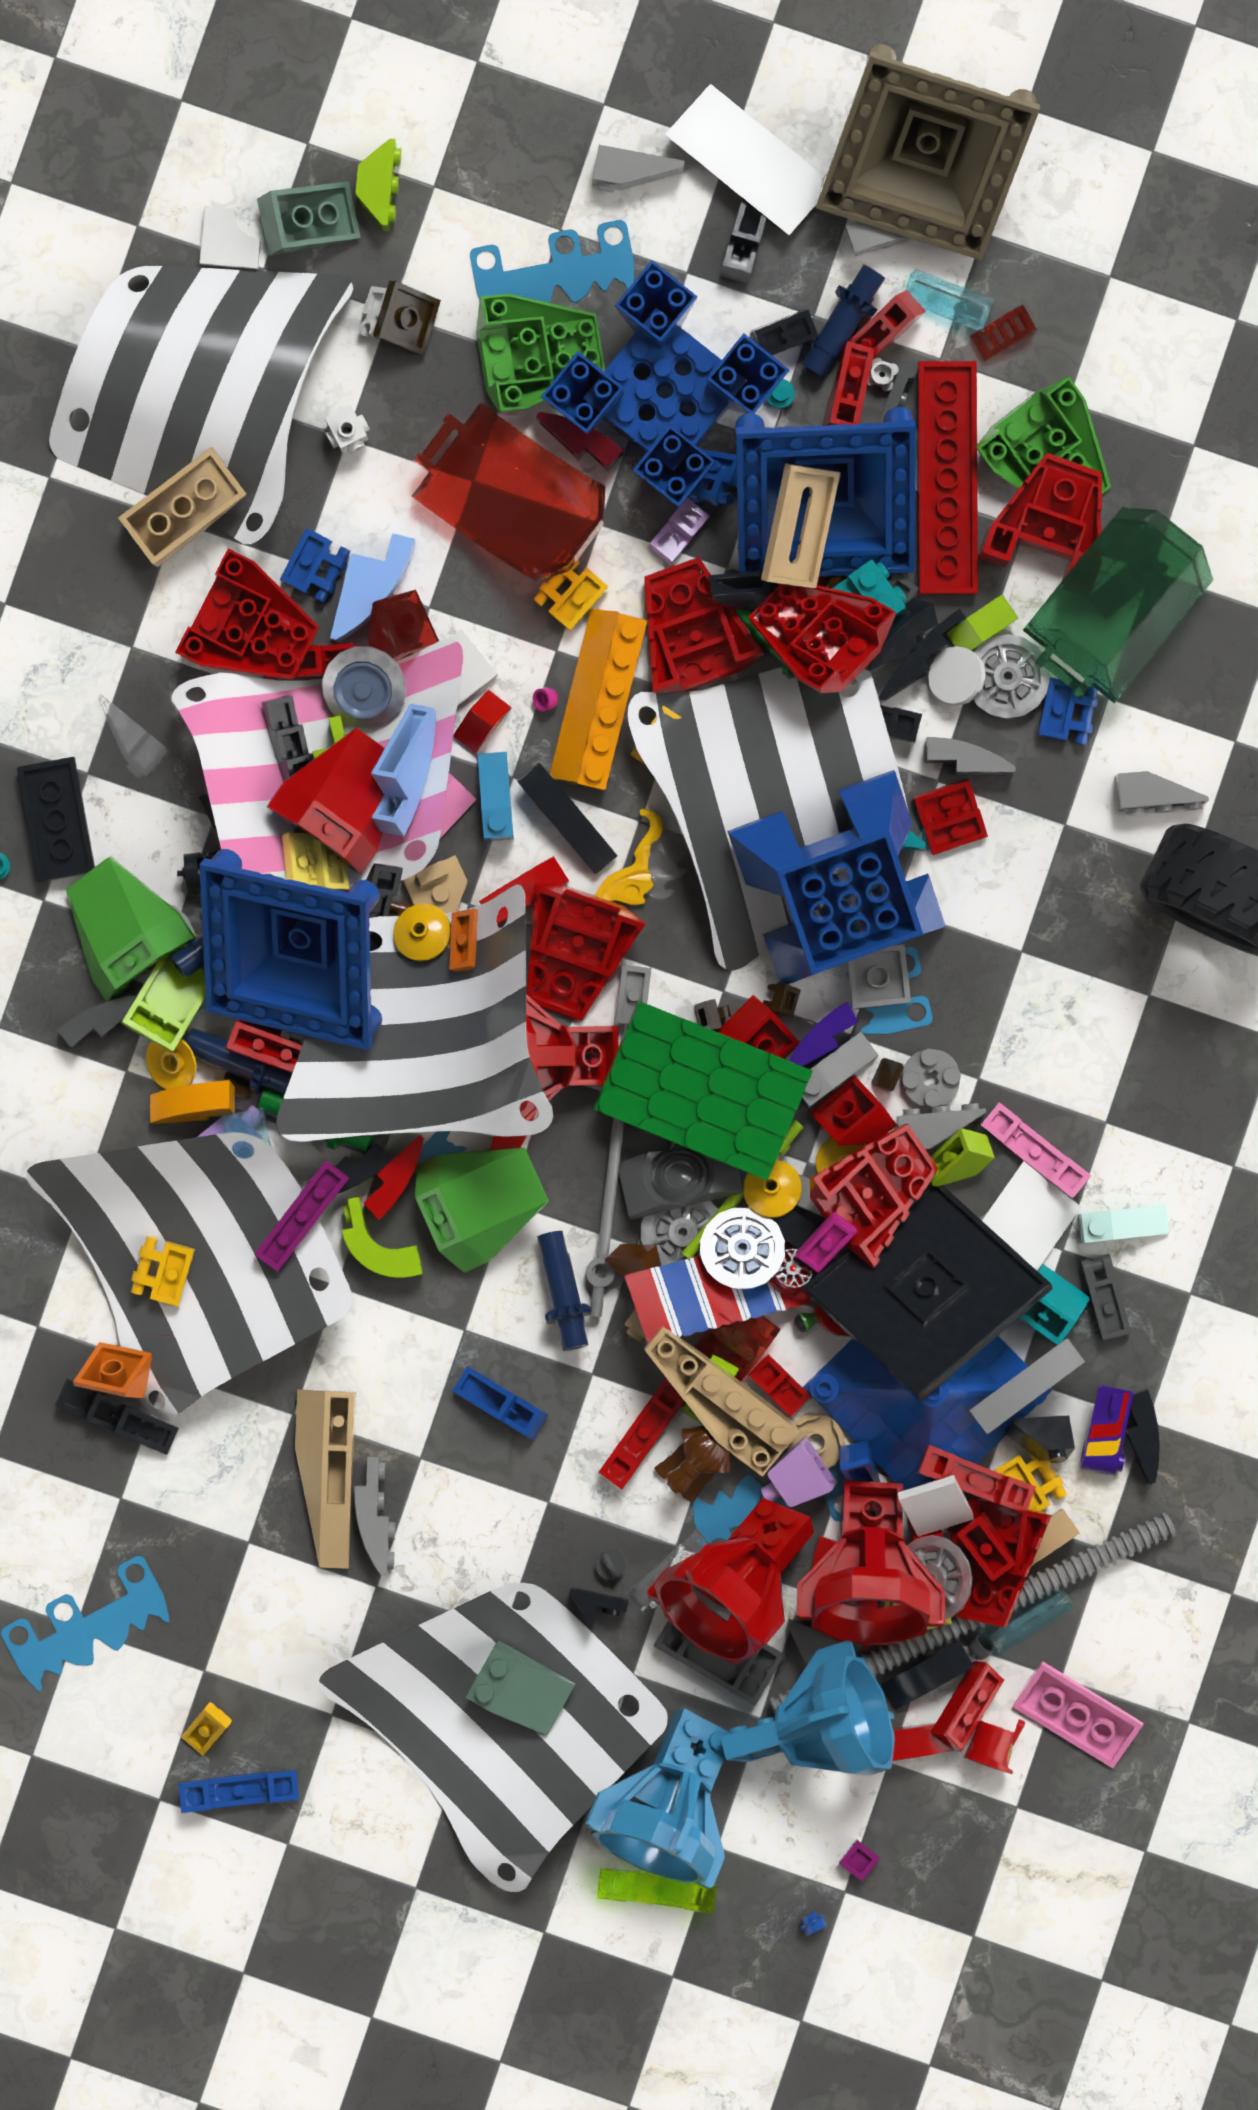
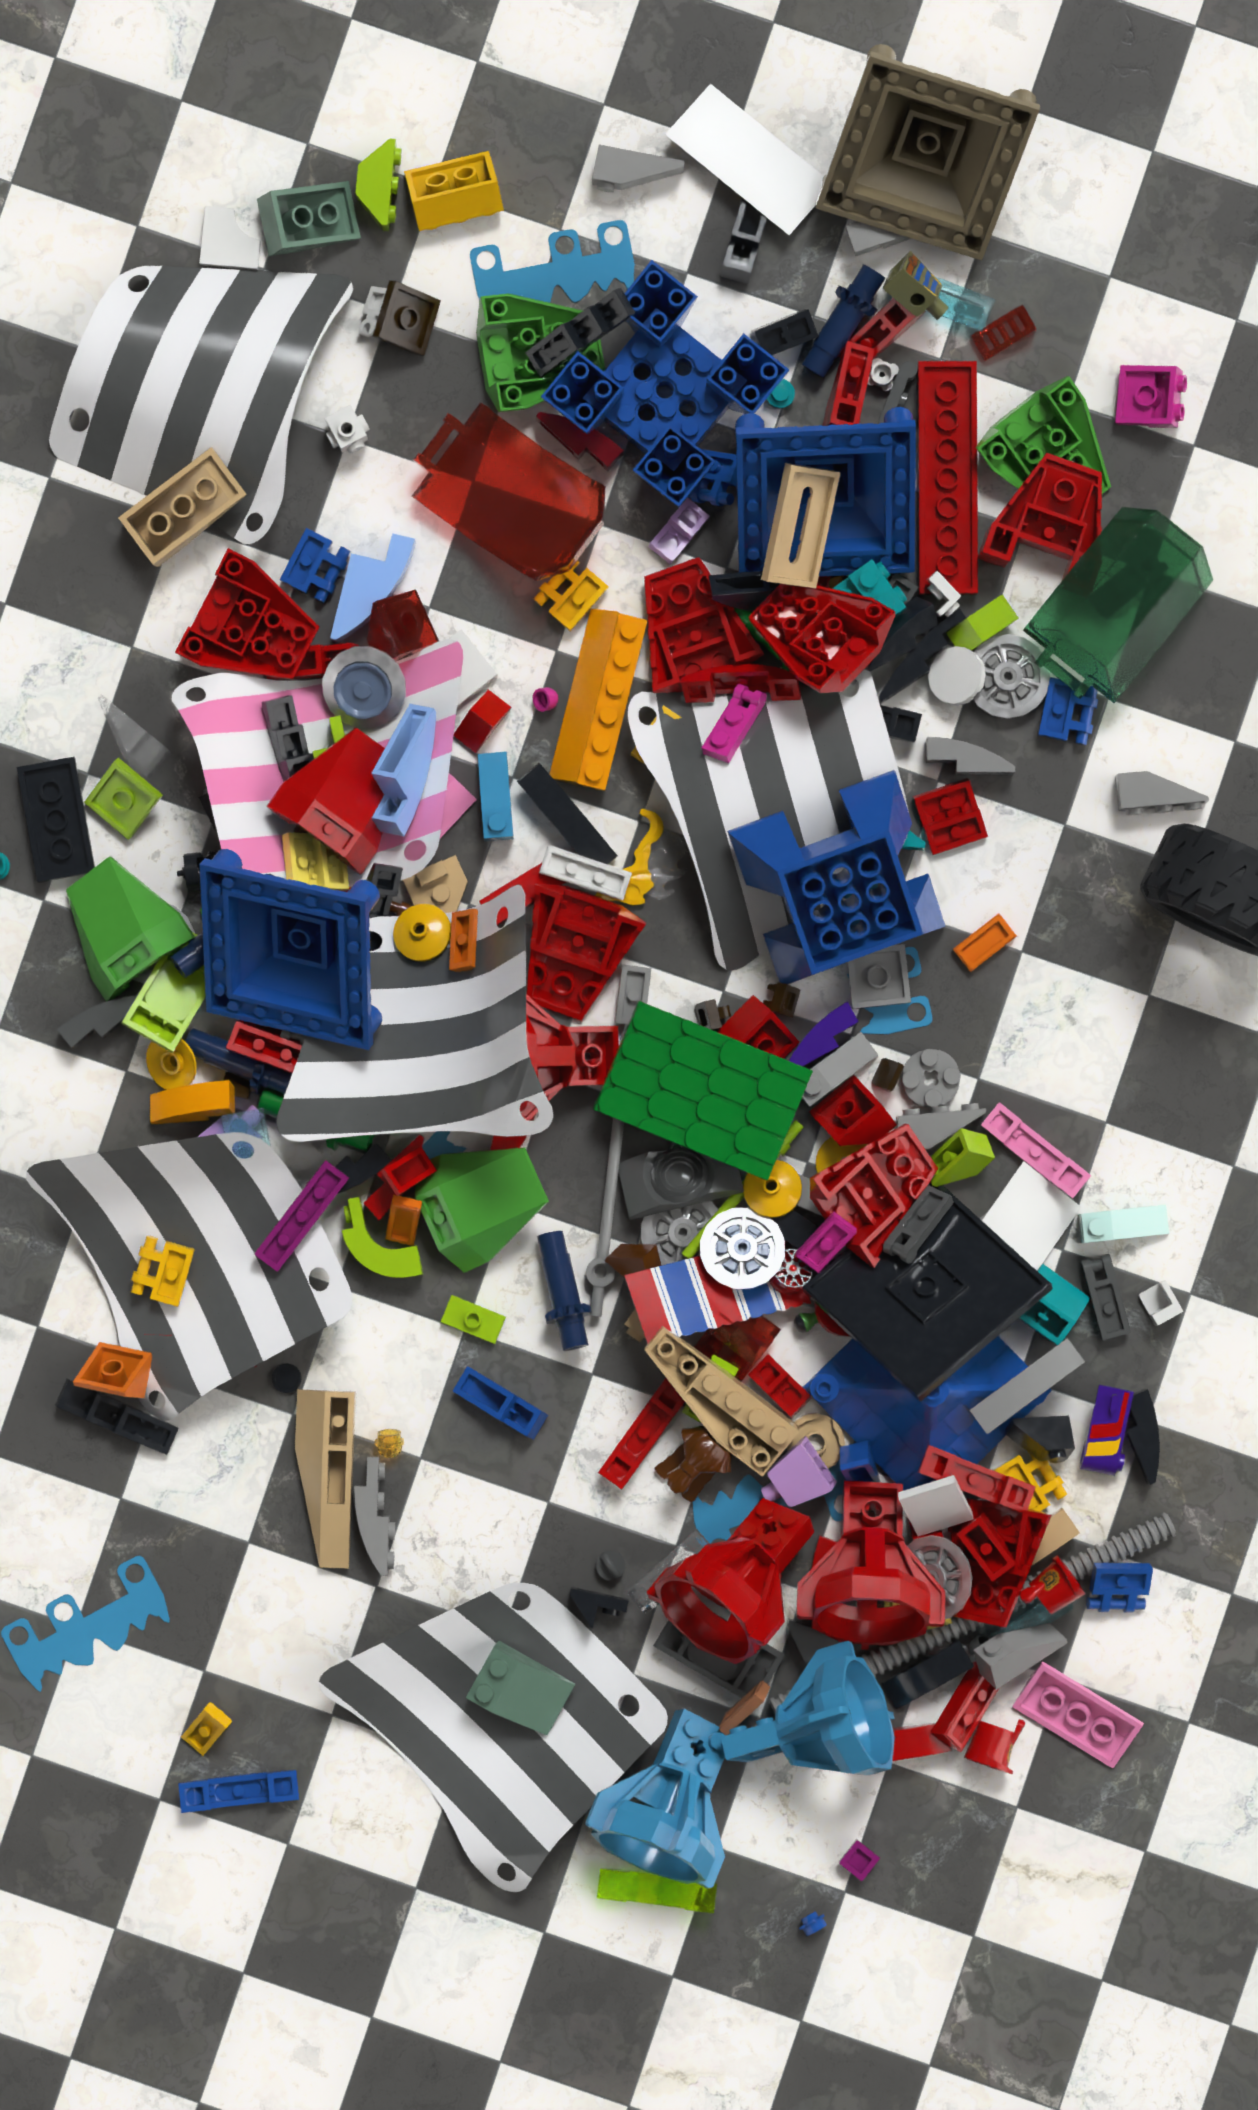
none -> lime plate [84,758,163,840]
none -> black piece [272,1363,302,1393]
none -> clear yellow plate [375,1429,404,1458]
none -> red slope [381,1146,437,1196]
none -> orange tile [385,1195,422,1246]
none -> yellow slope [404,151,504,231]
none -> lime plate [441,1295,506,1344]
none -> black slope [525,288,635,377]
none -> white tile [539,845,632,901]
none -> red slope [681,664,801,703]
none -> dark pink plate [701,684,767,763]
none -> nougat tile [719,1680,770,1735]
none -> olive torso [883,251,949,320]
none -> dark grey plate [883,1185,954,1264]
none -> white bracket [927,571,961,617]
none -> orange tile [952,913,1017,972]
none -> light grey slope [973,1623,1068,1690]
none -> red hat [1020,1555,1086,1615]
none -> blue plate [1086,1563,1153,1613]
none -> dark pink plate [1115,365,1187,428]
none -> white panel [1139,1280,1183,1326]

